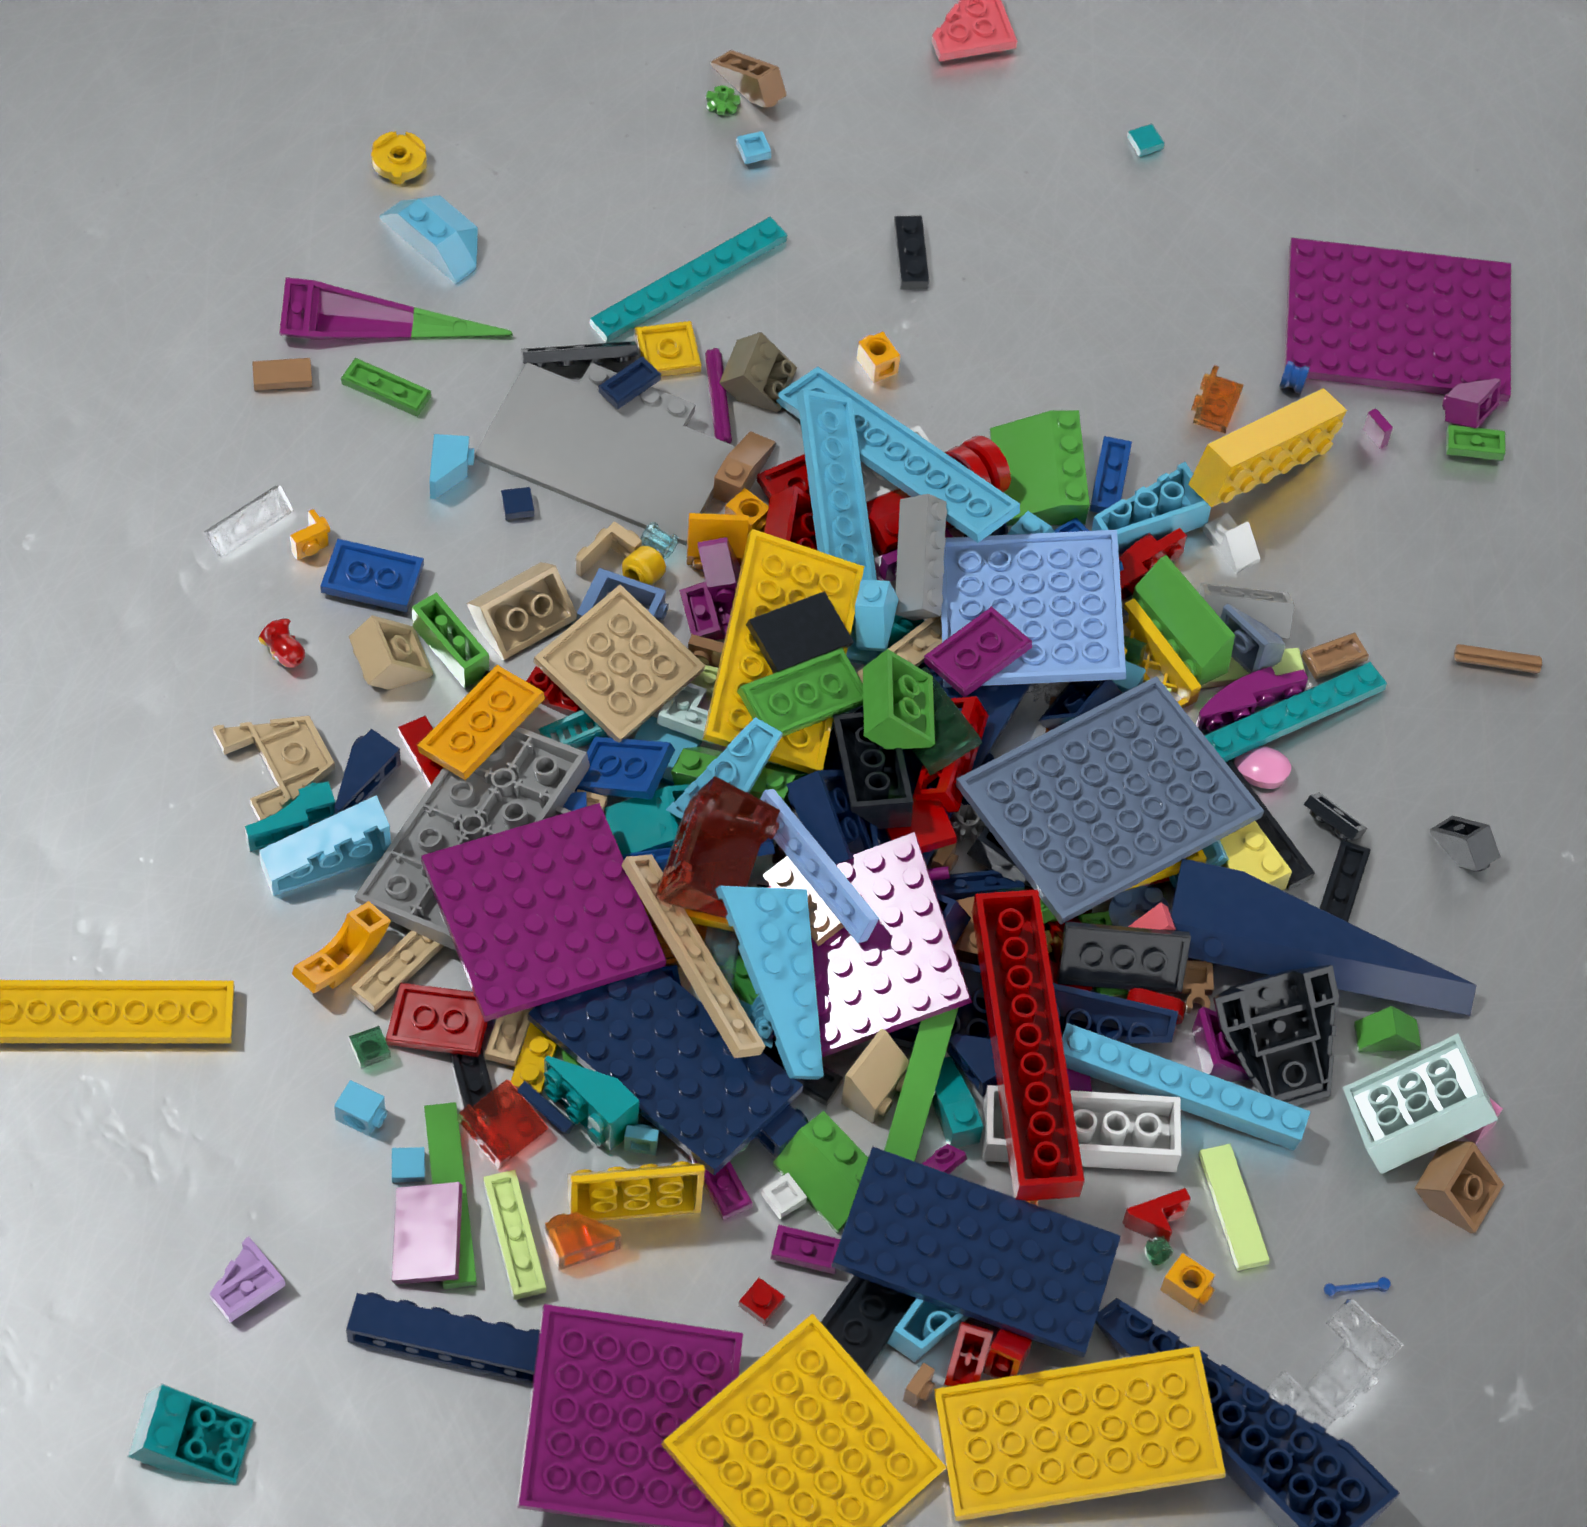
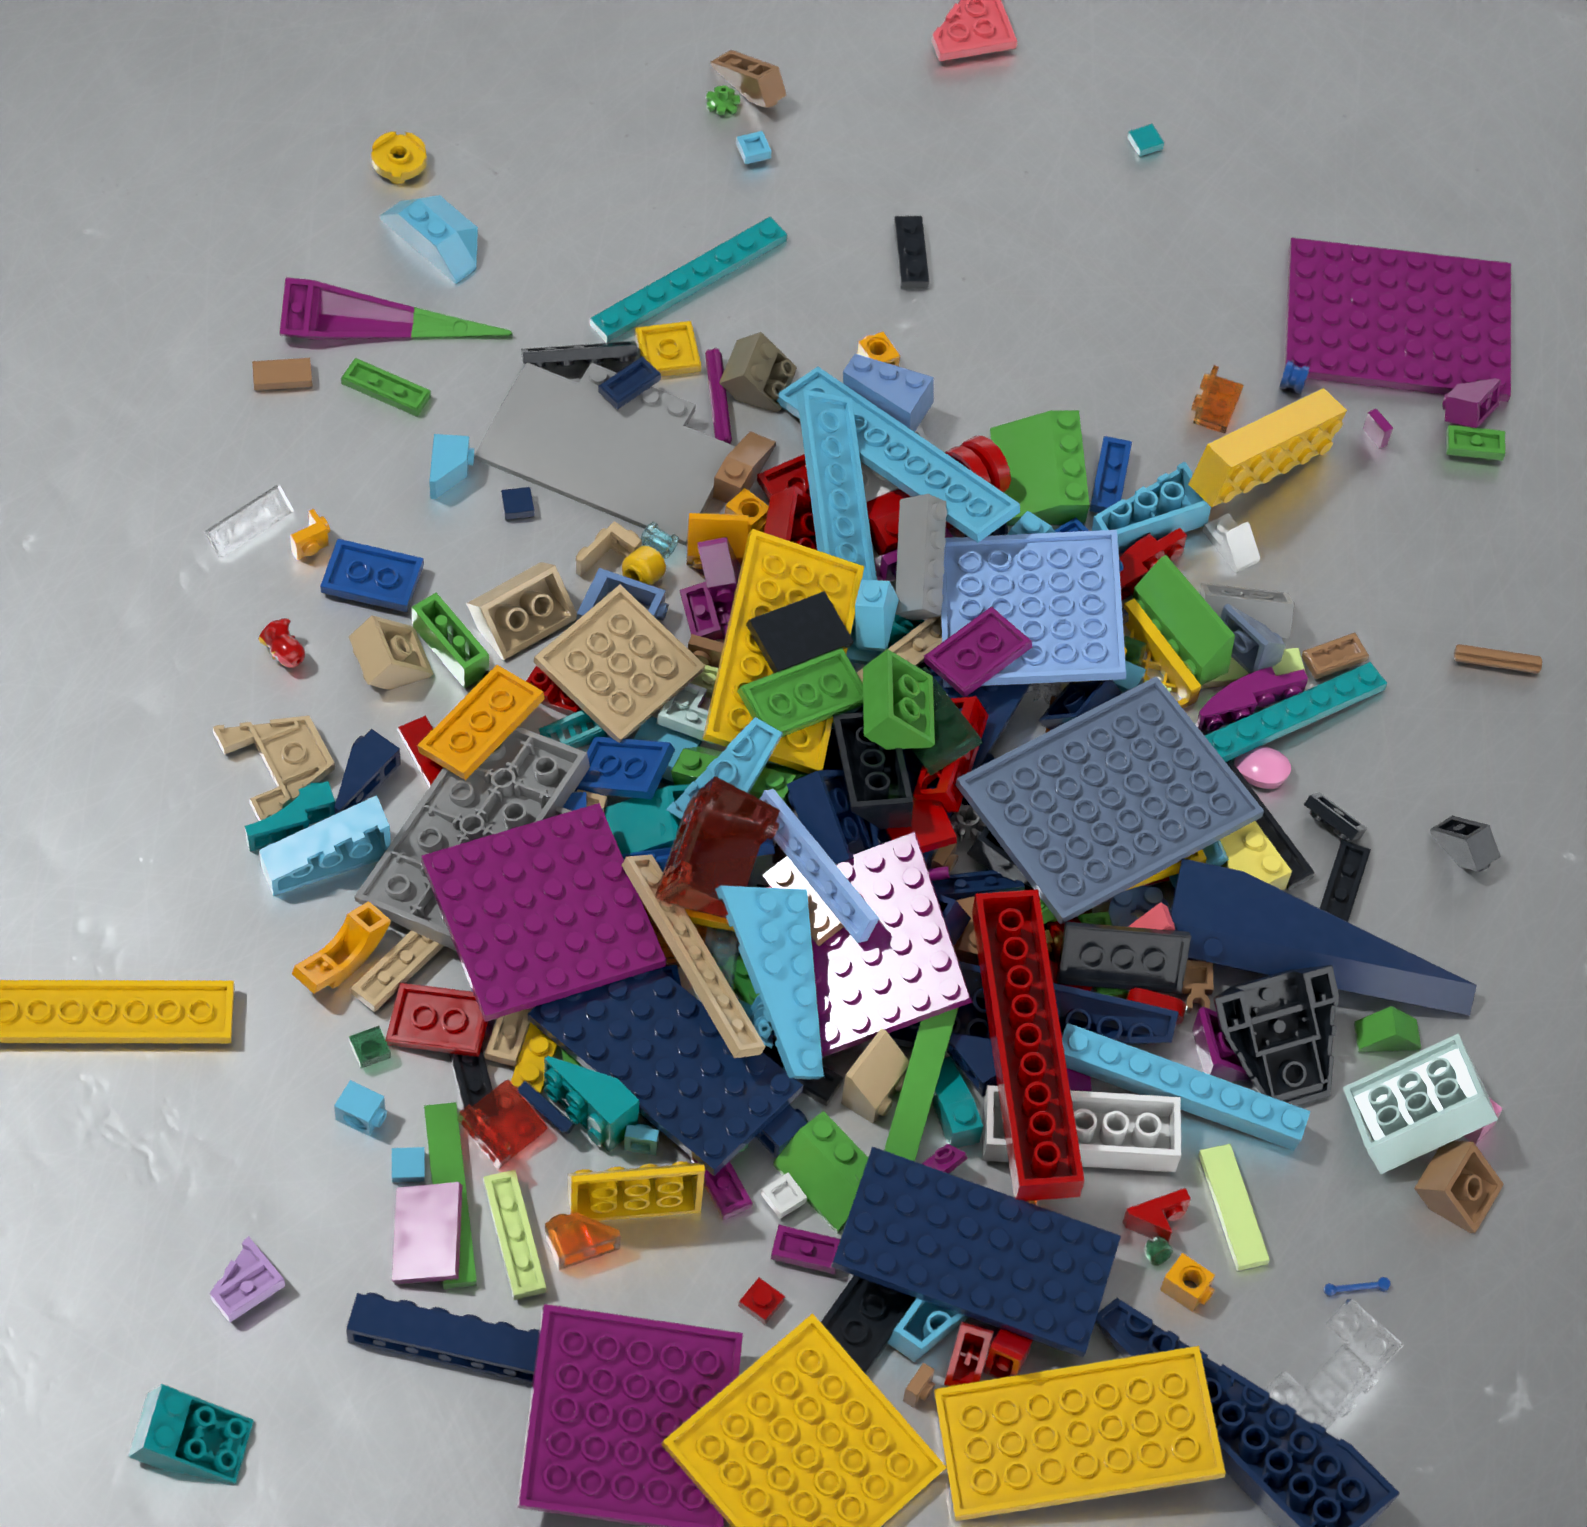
none -> medium blue wedge [843,354,934,432]

